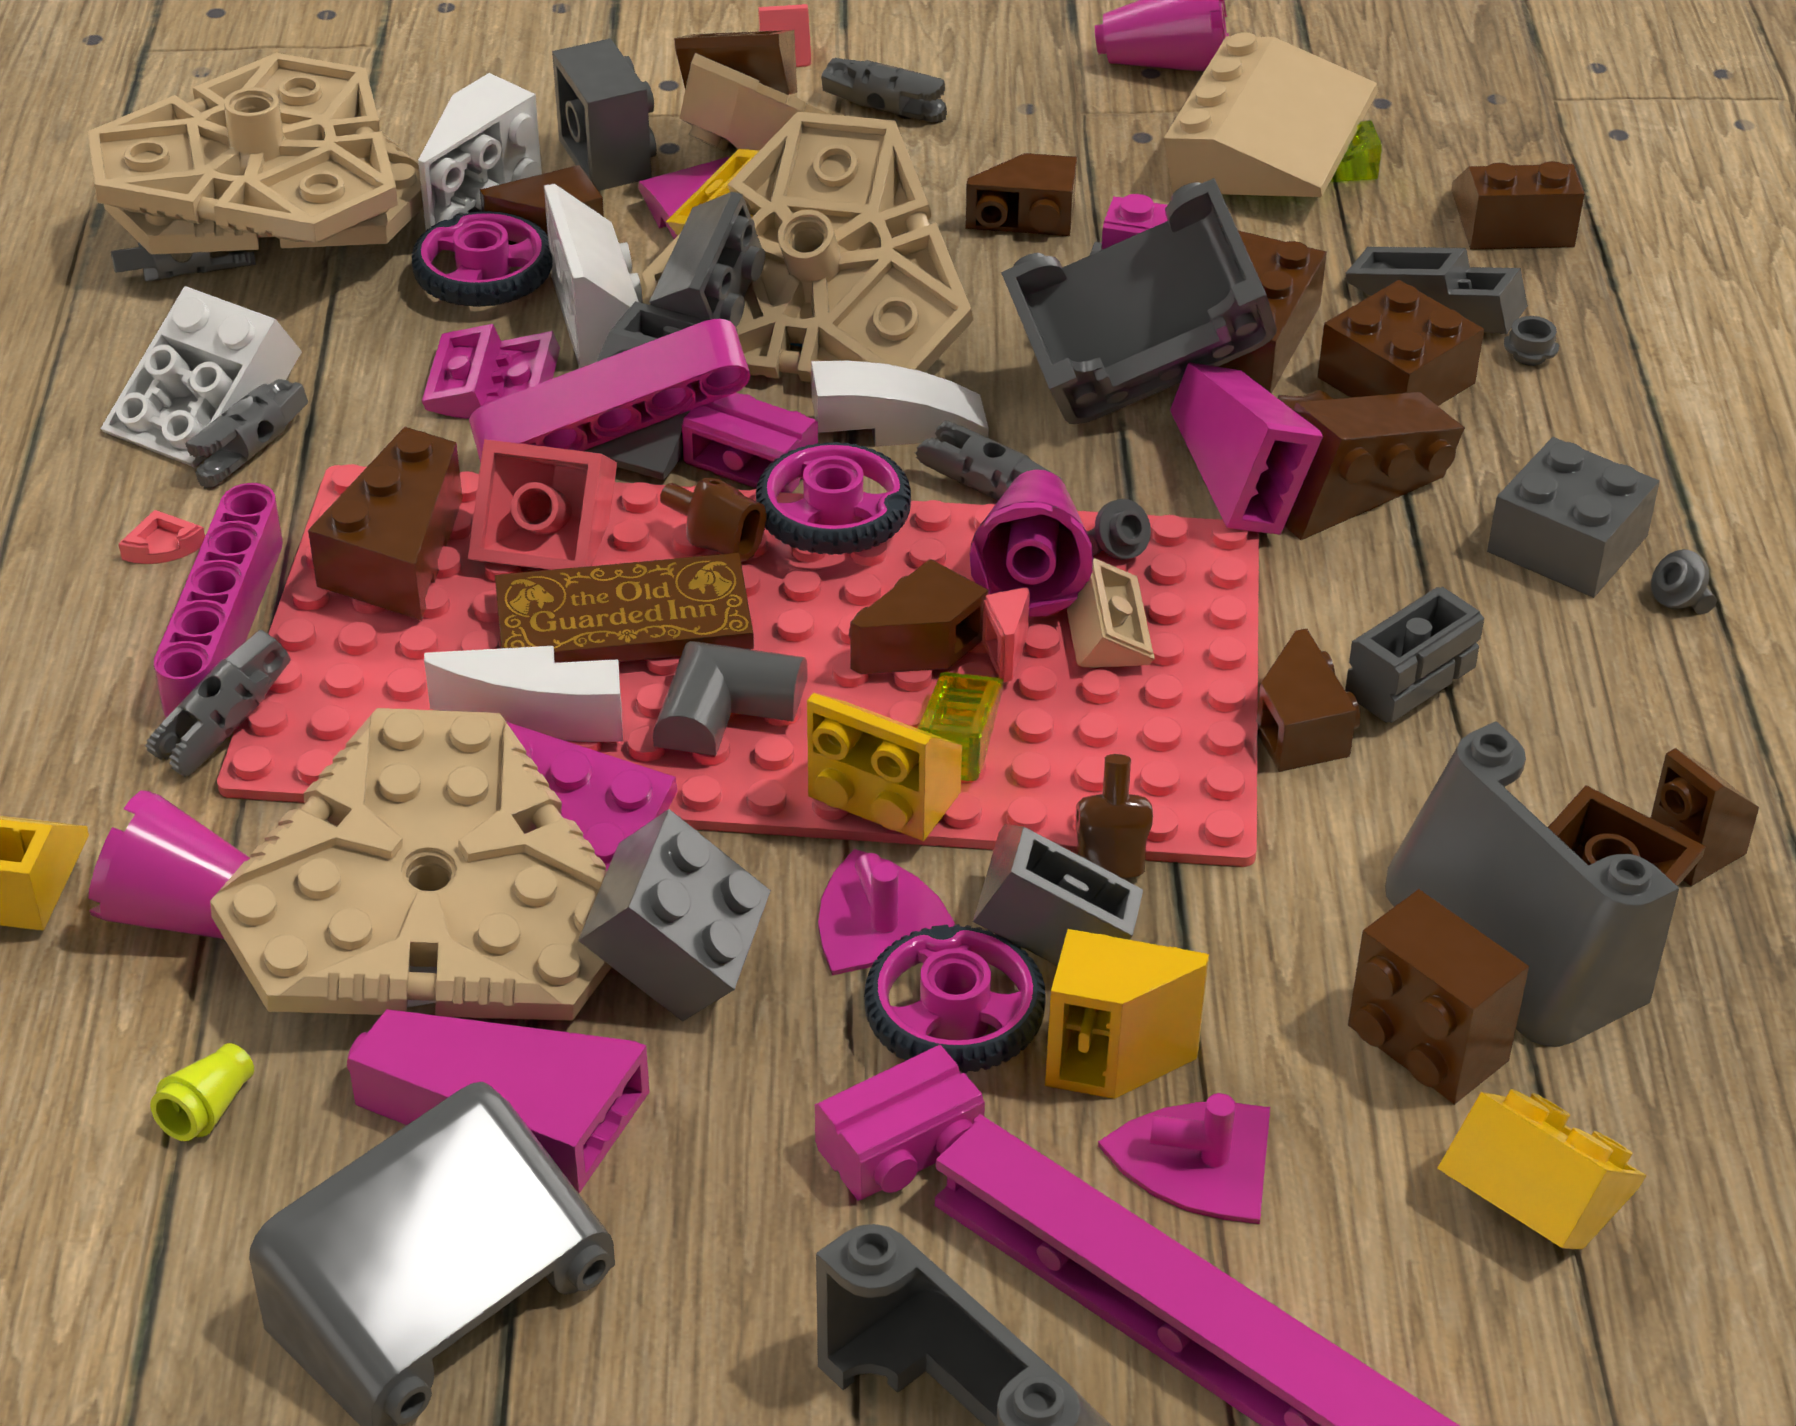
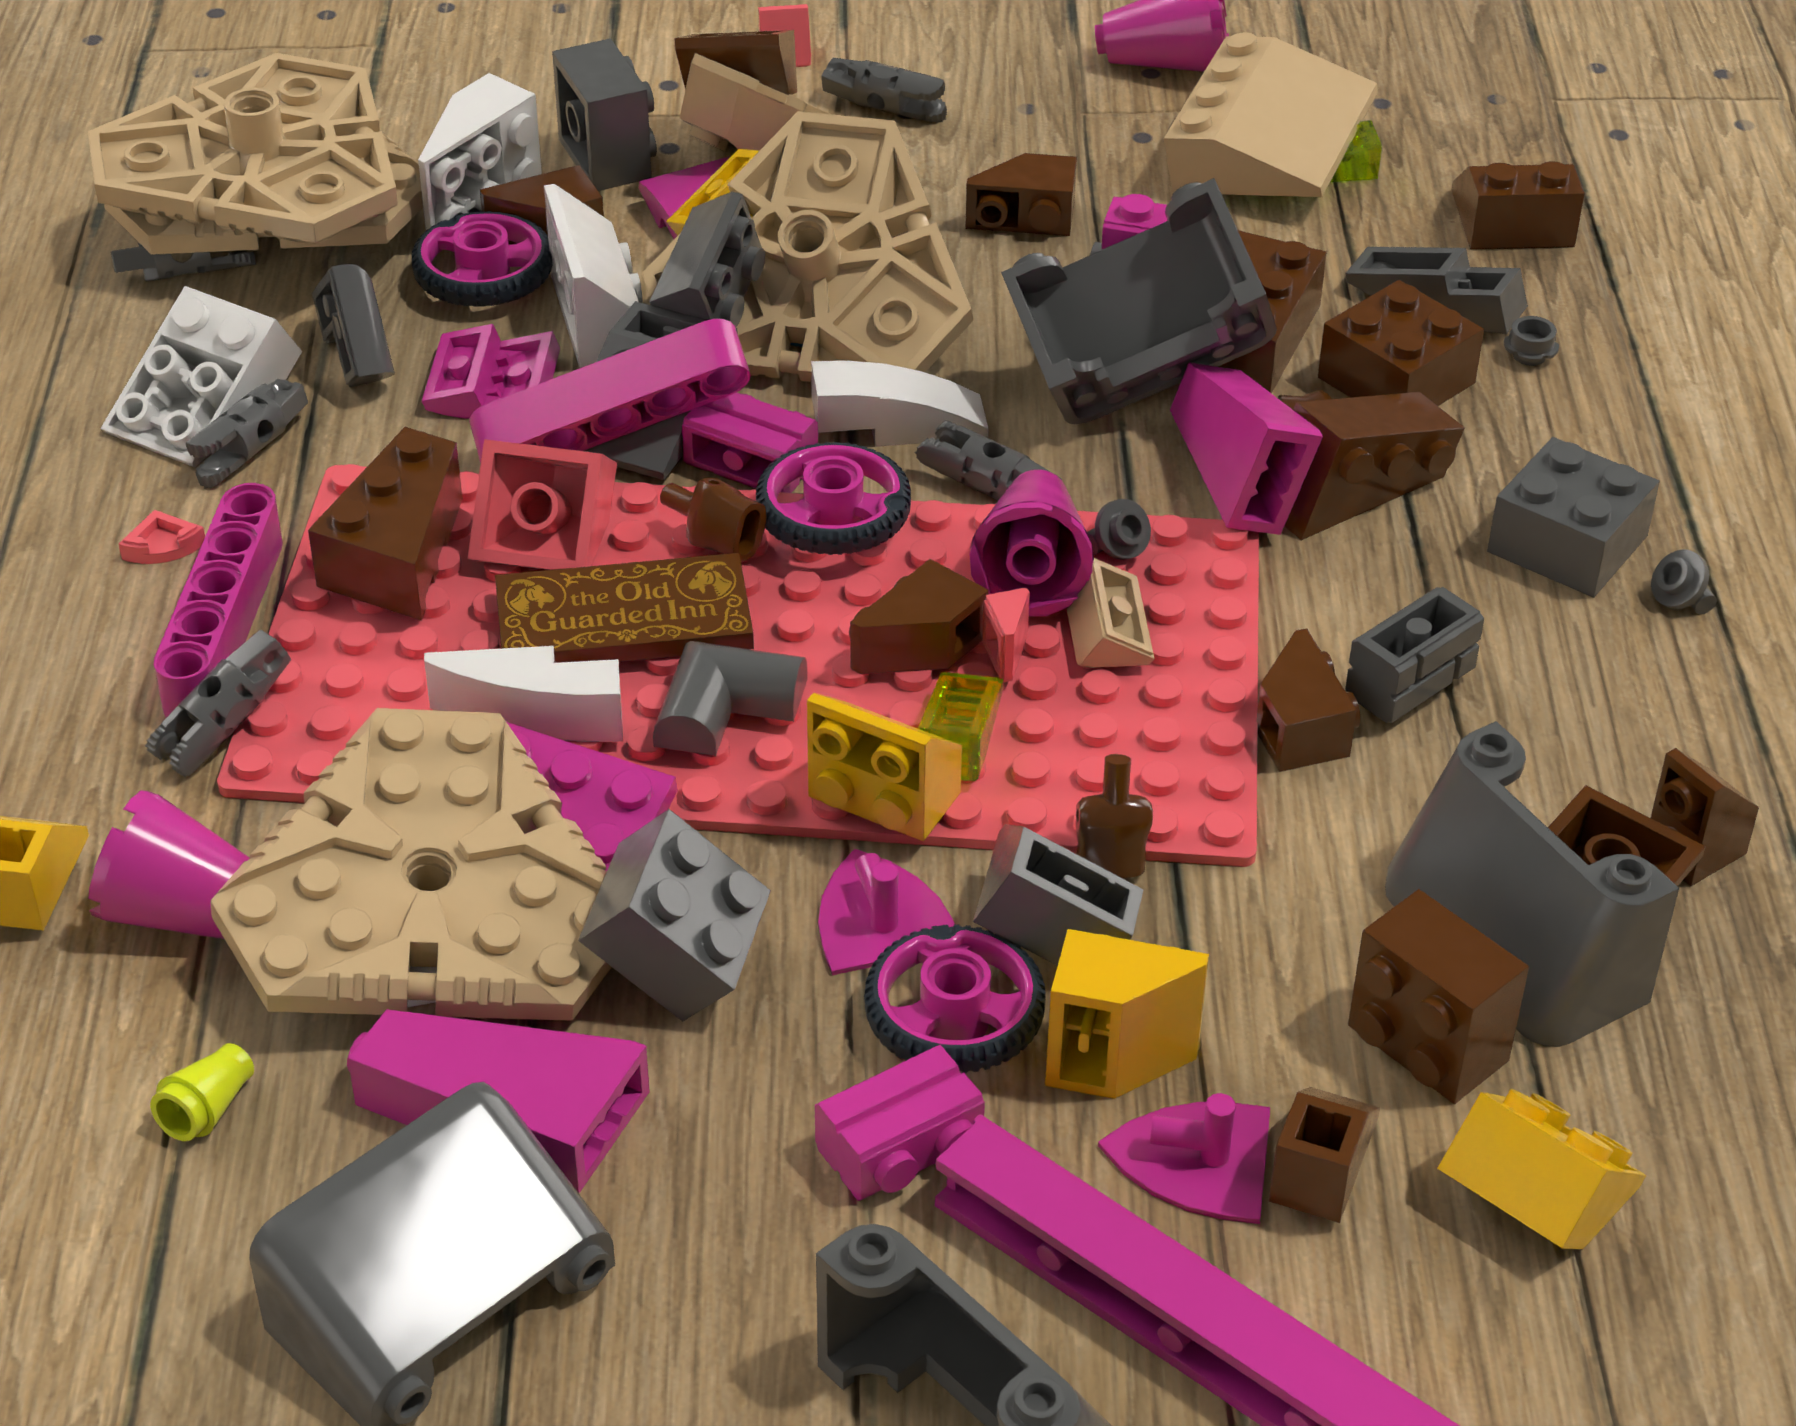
none -> dark grey brick [312,264,395,387]
none -> reddish brown slope [1269,1087,1380,1223]

